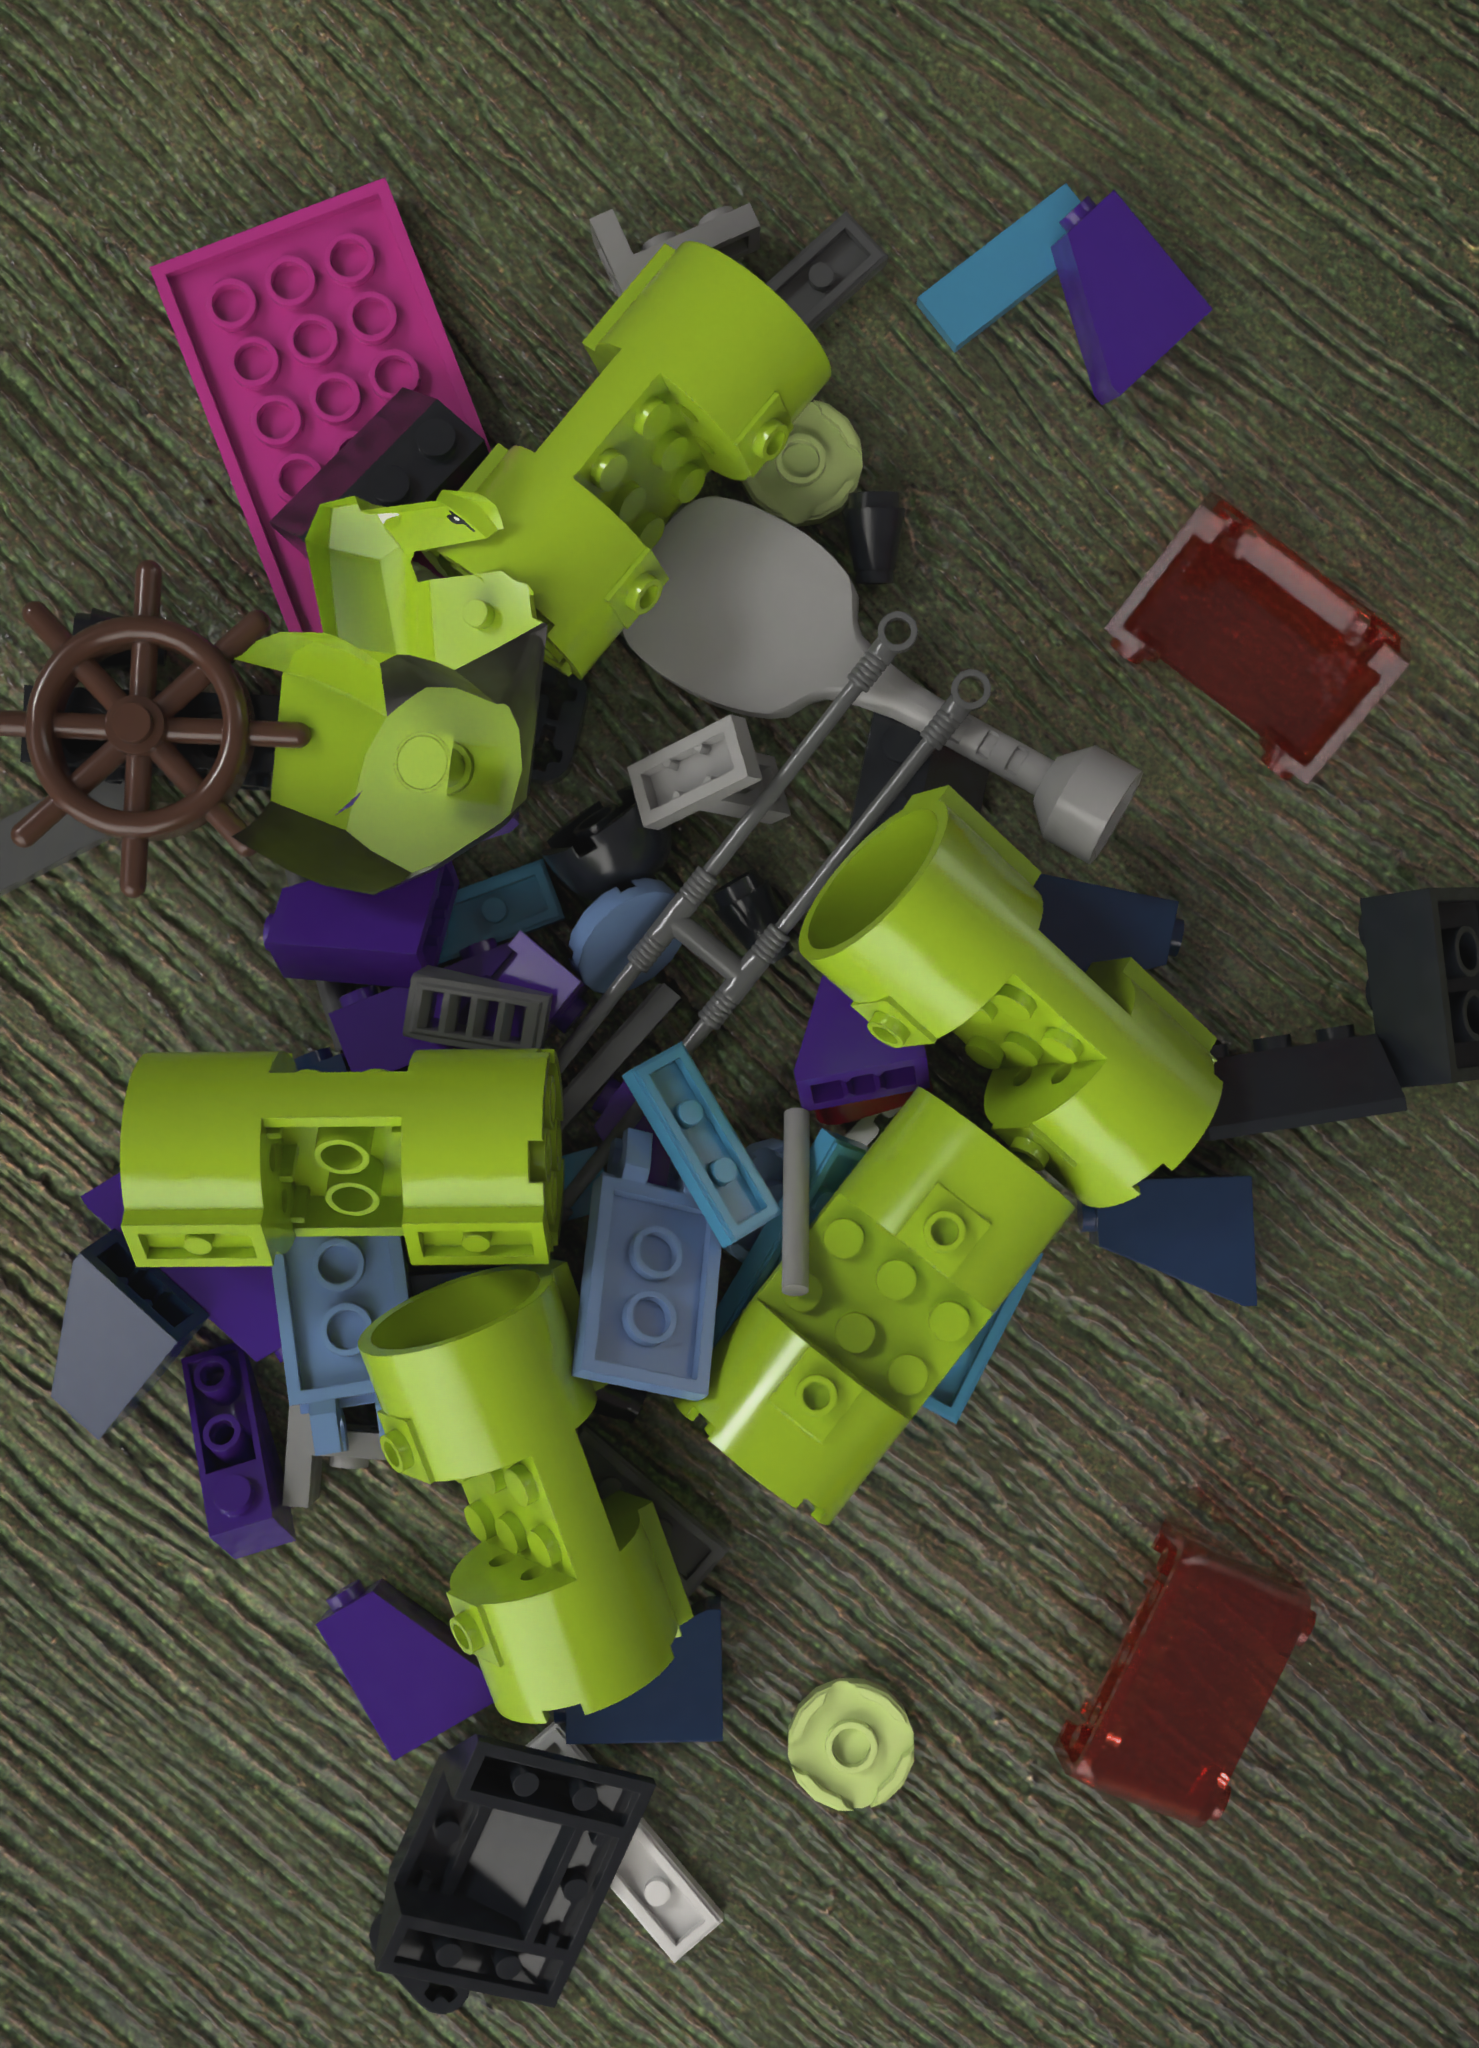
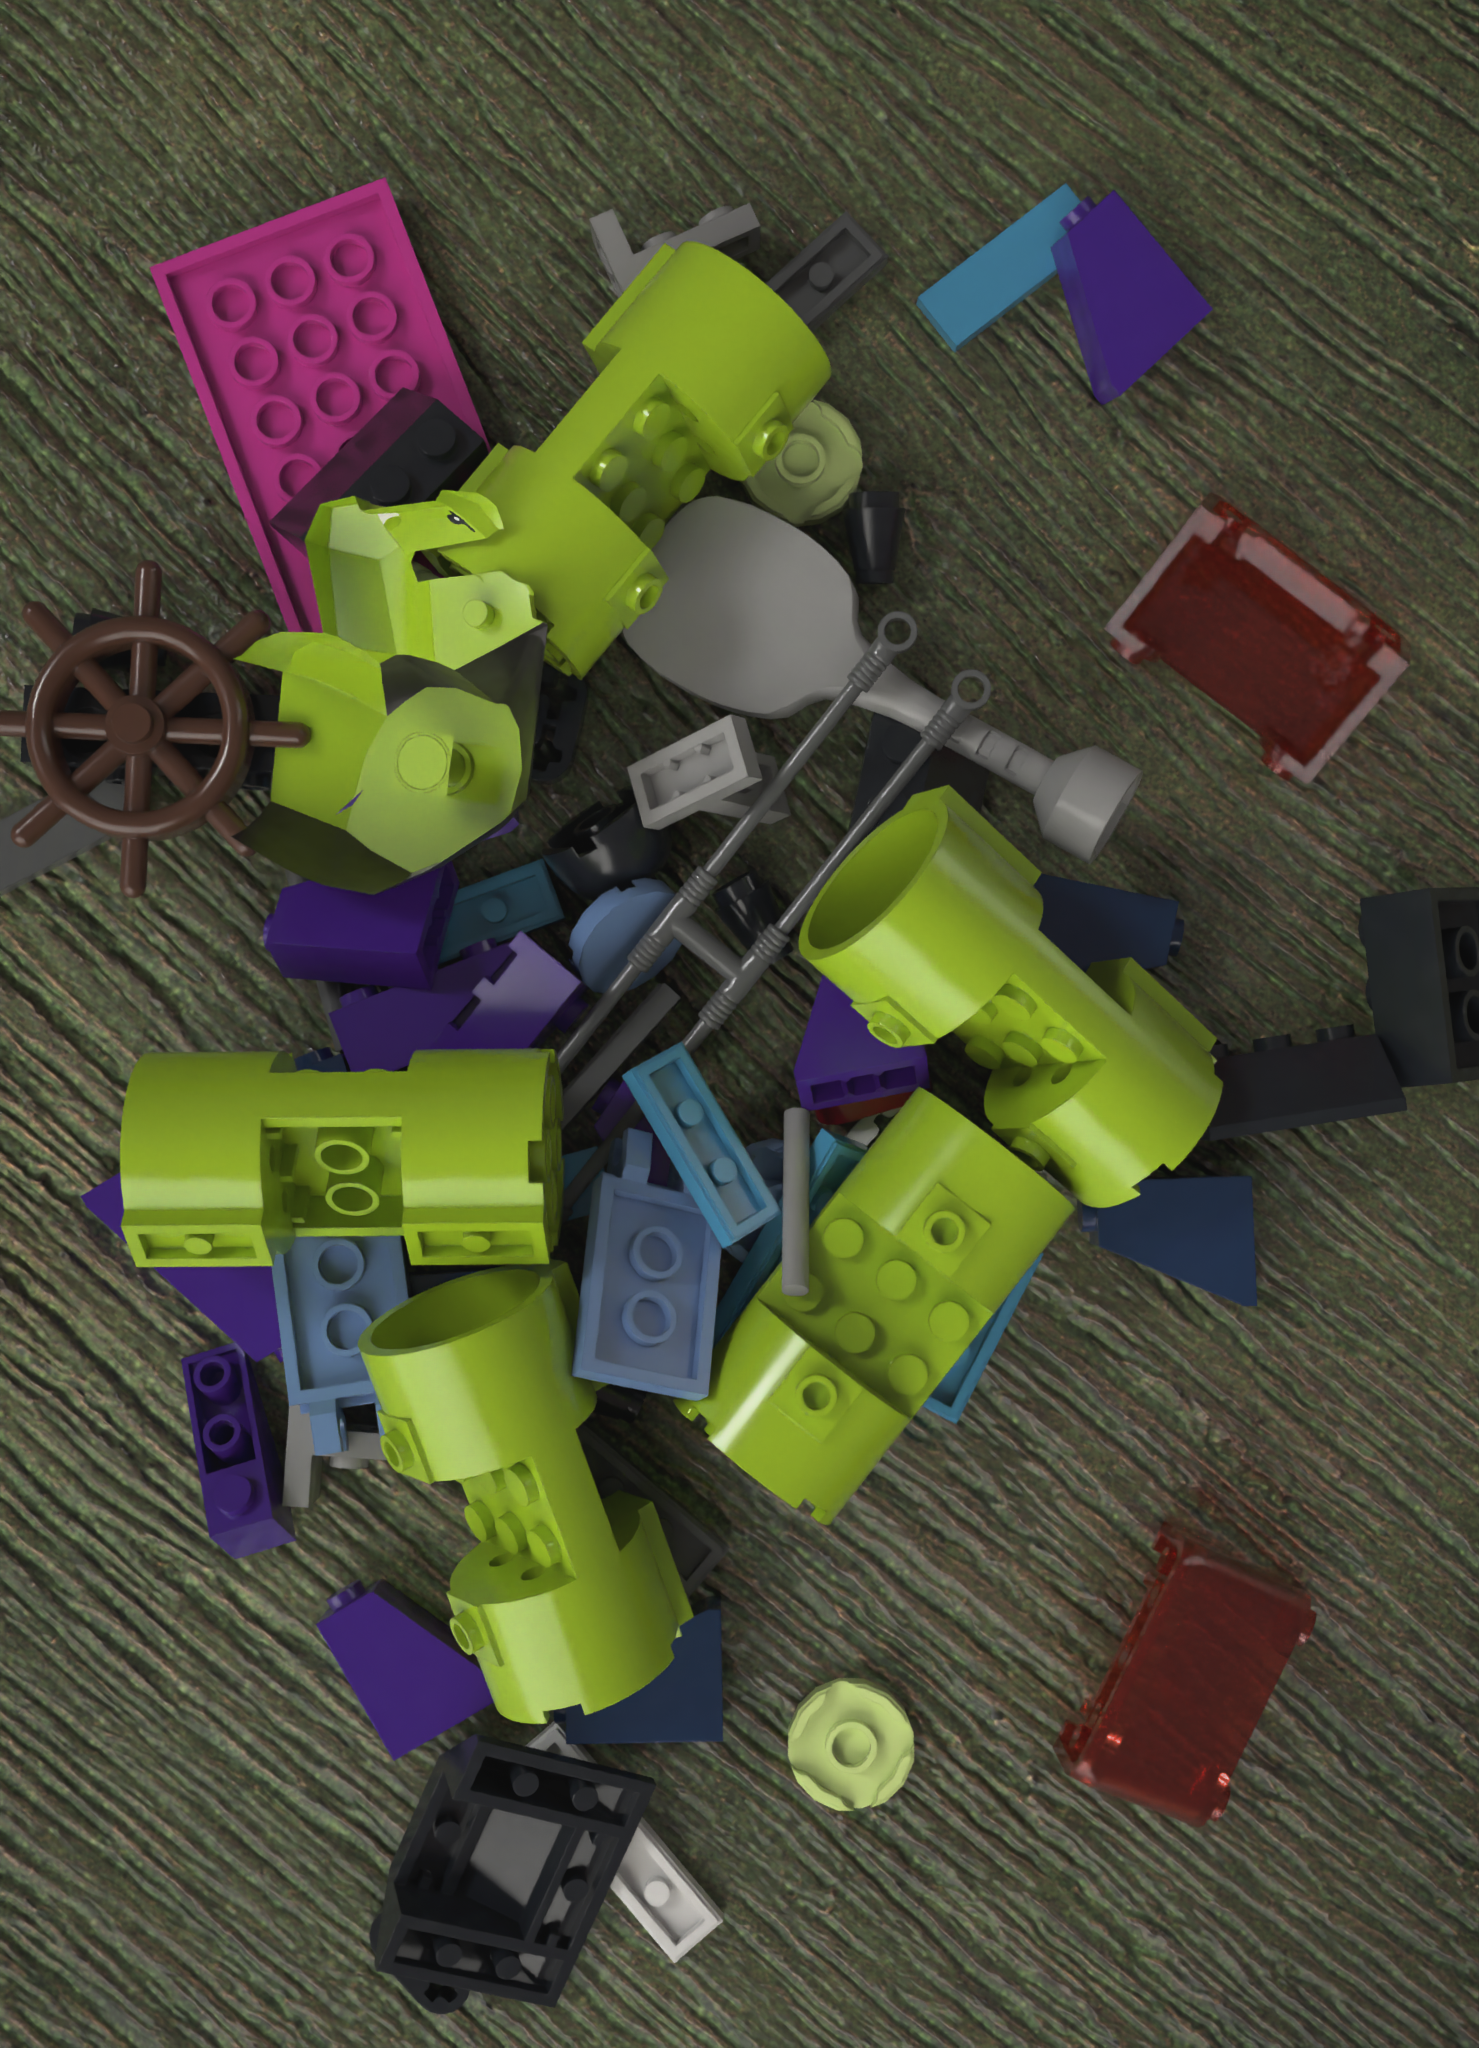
slope [51,1228,210,1440] -> none
dark grey slope [403,965,553,1049] -> none

